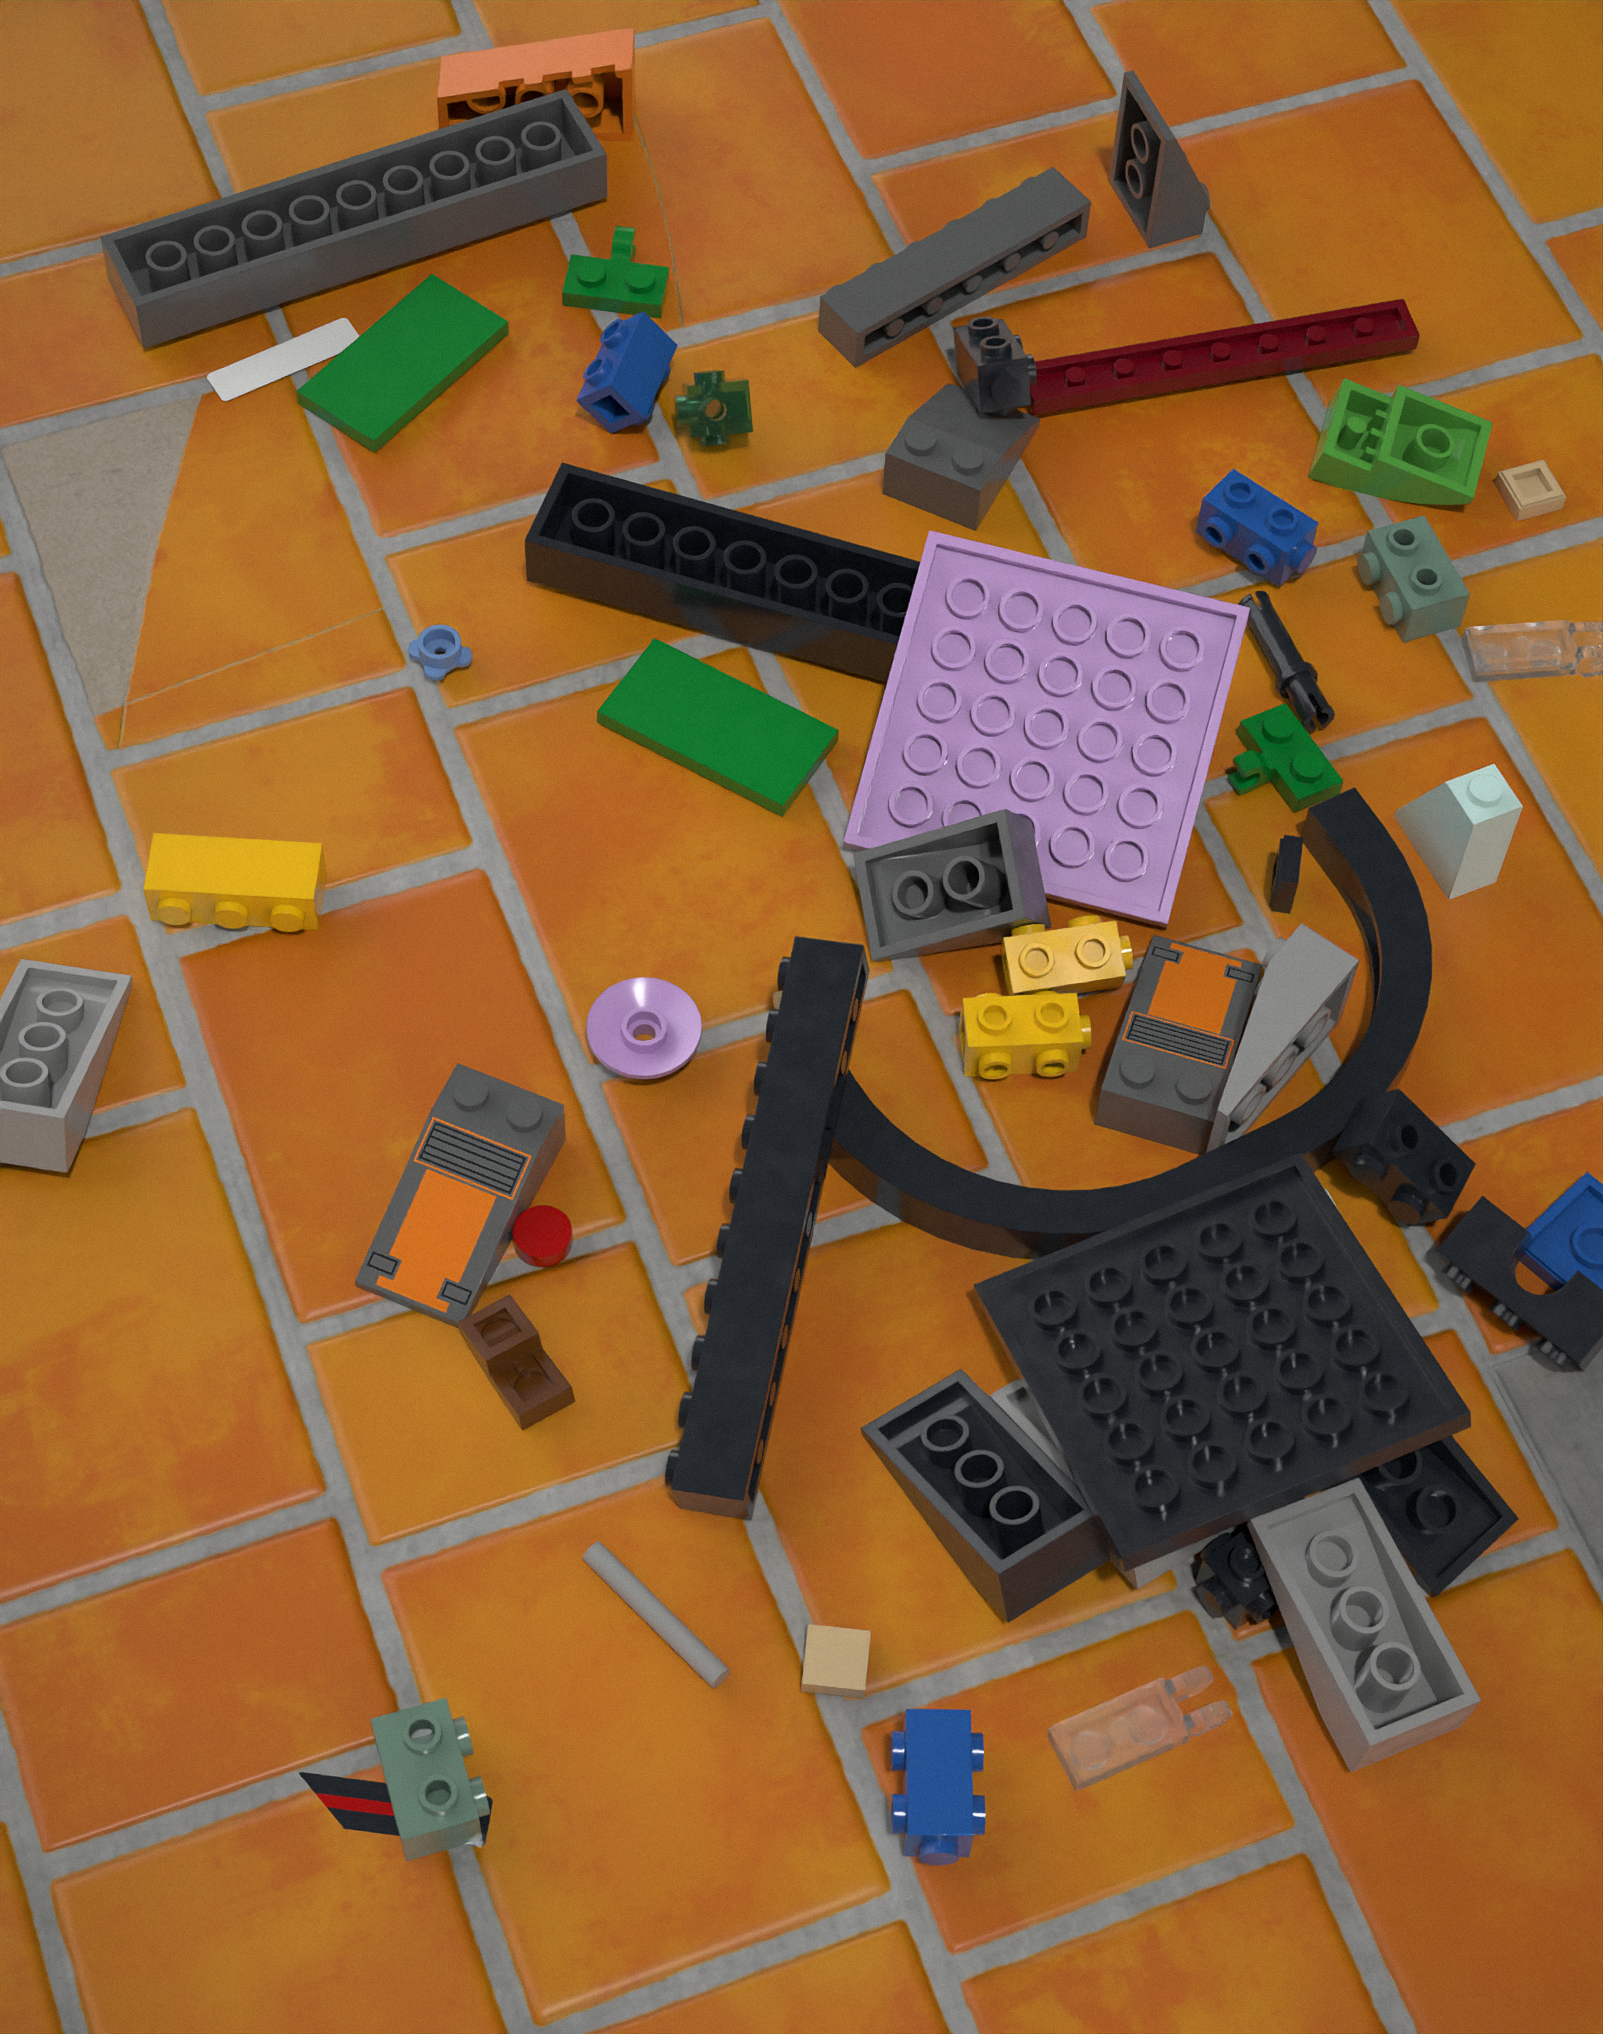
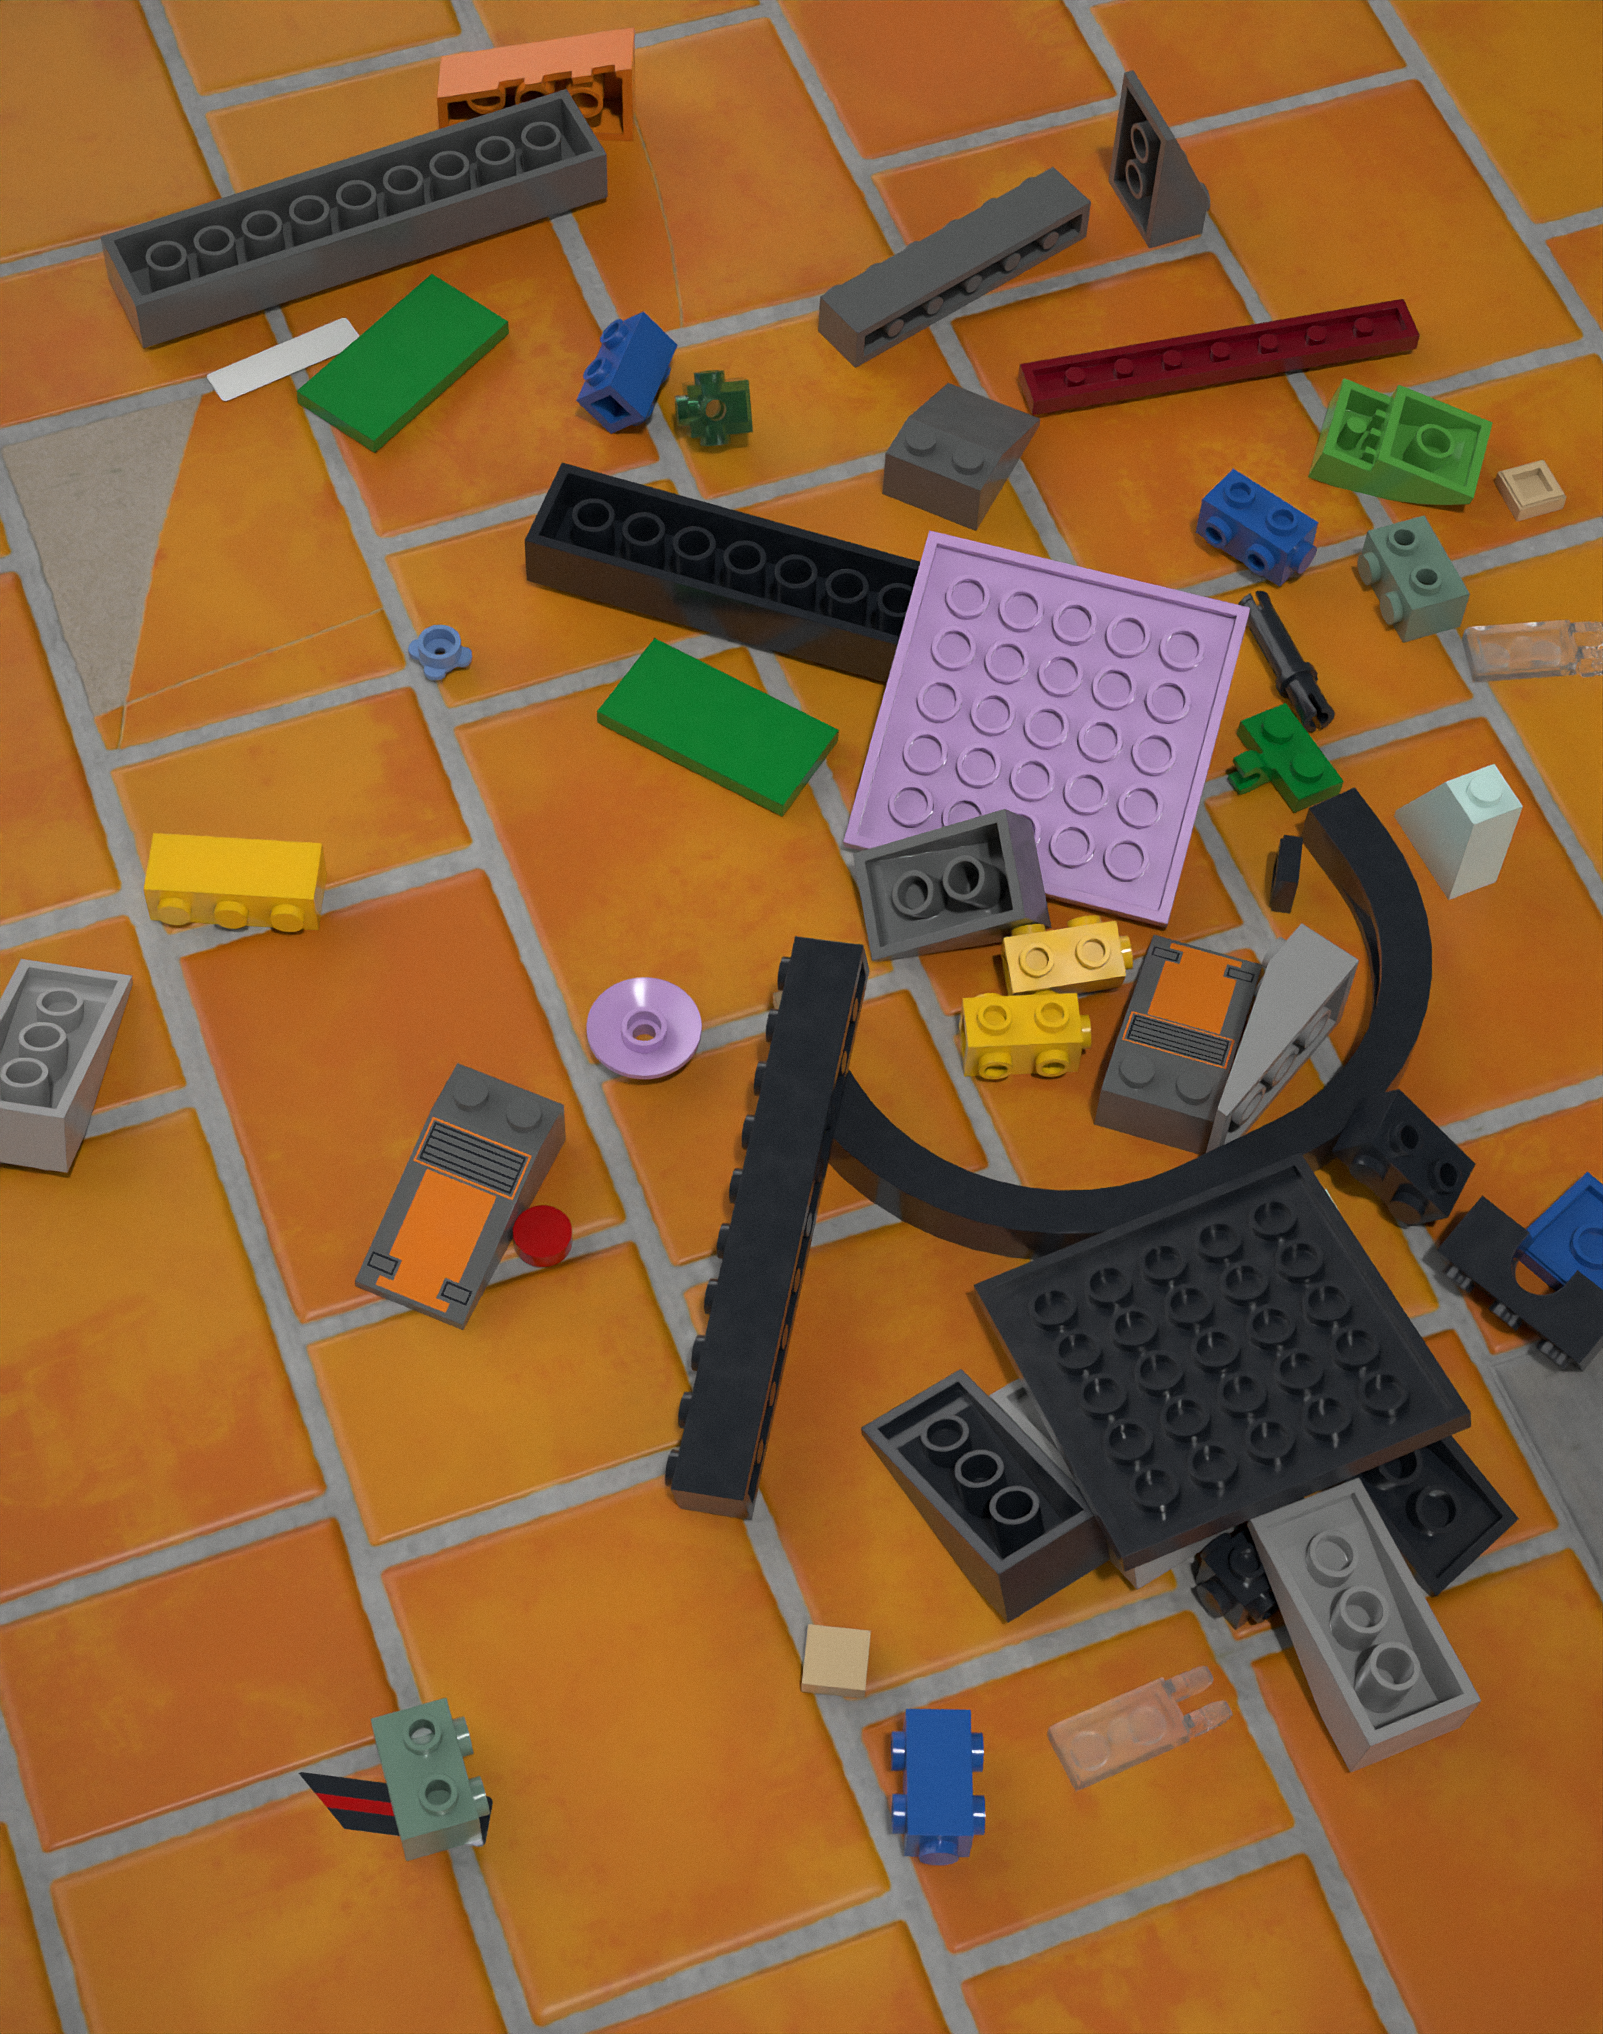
reddish brown slope [457,1294,575,1430] -> none
green plate [562,225,670,319] -> none
light grey bar [582,1541,730,1688] -> none
black brick [953,317,1037,415] -> none

